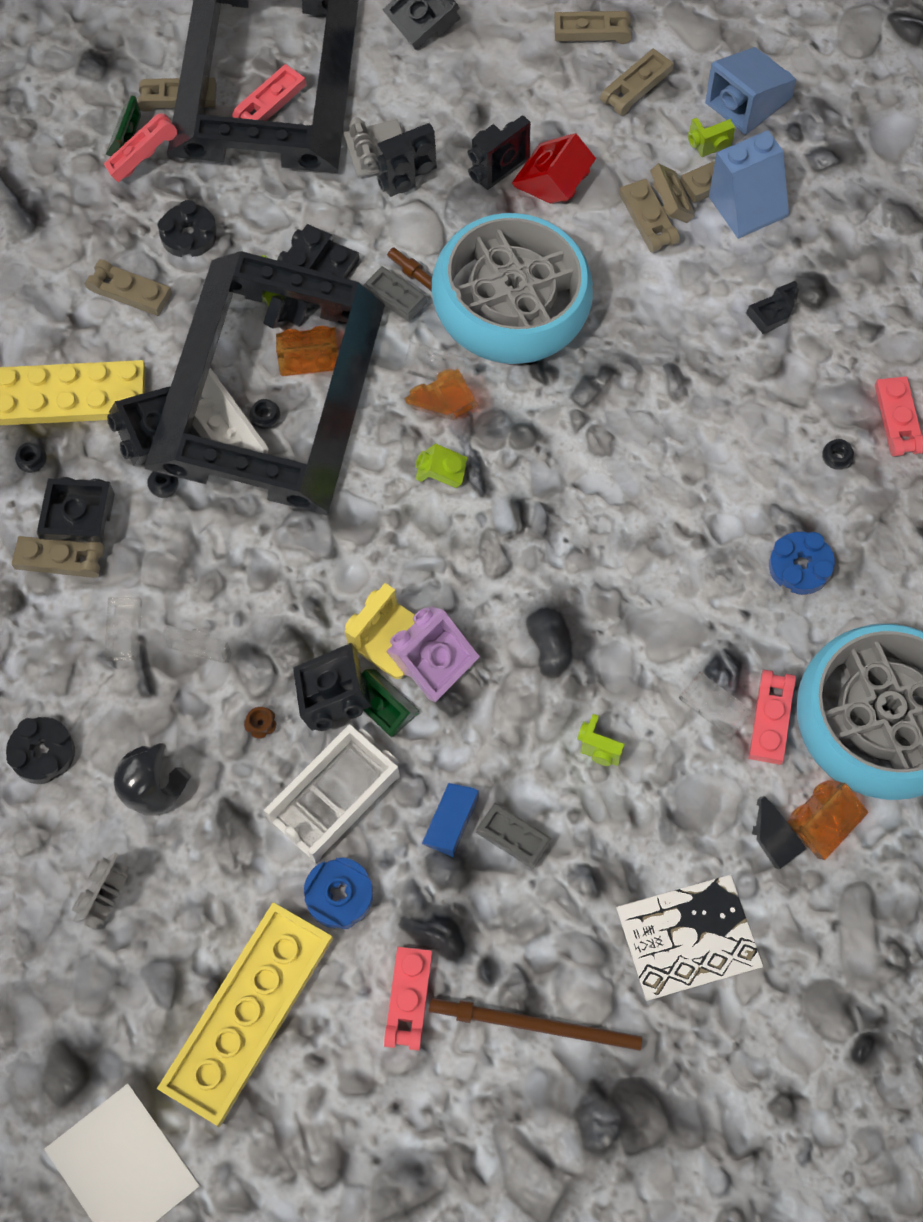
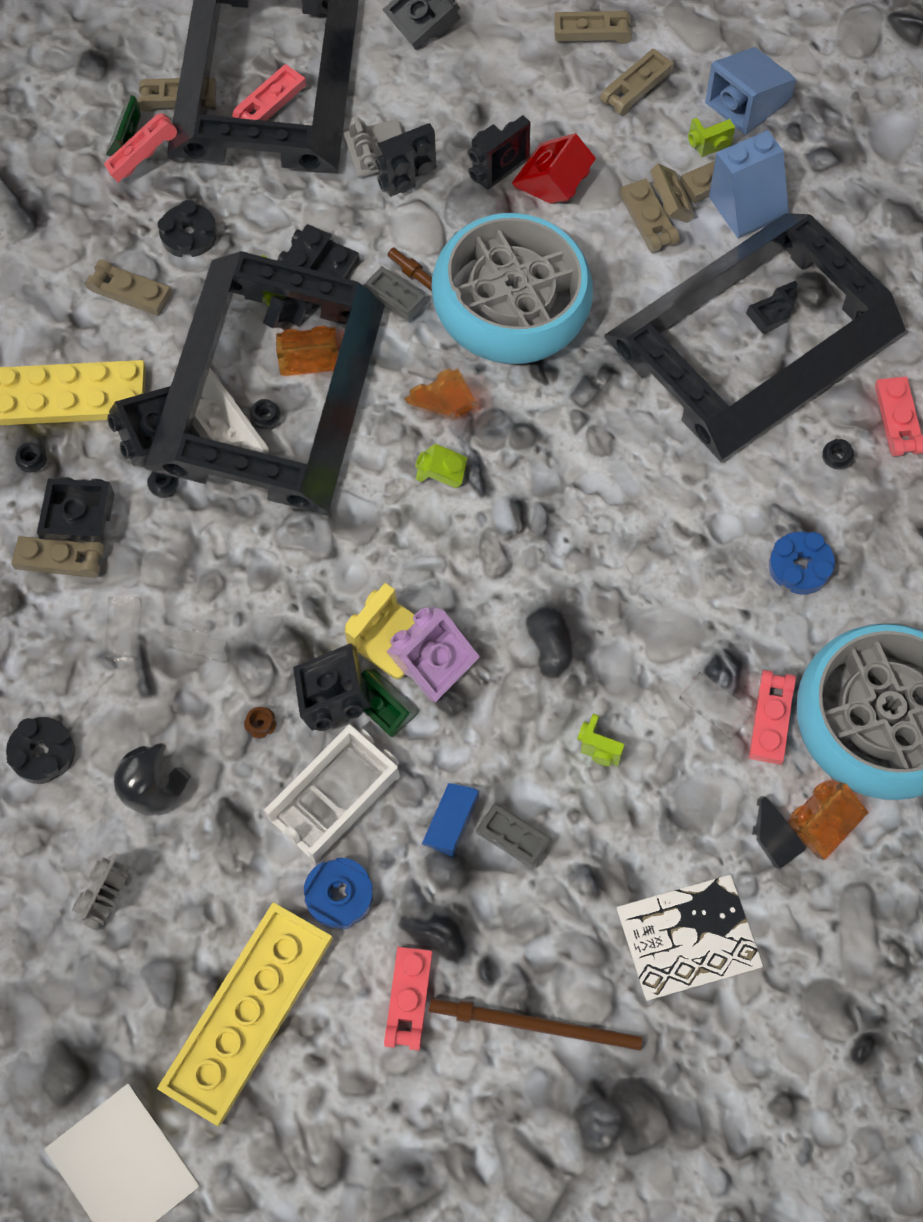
none -> black slope [604,213,906,463]

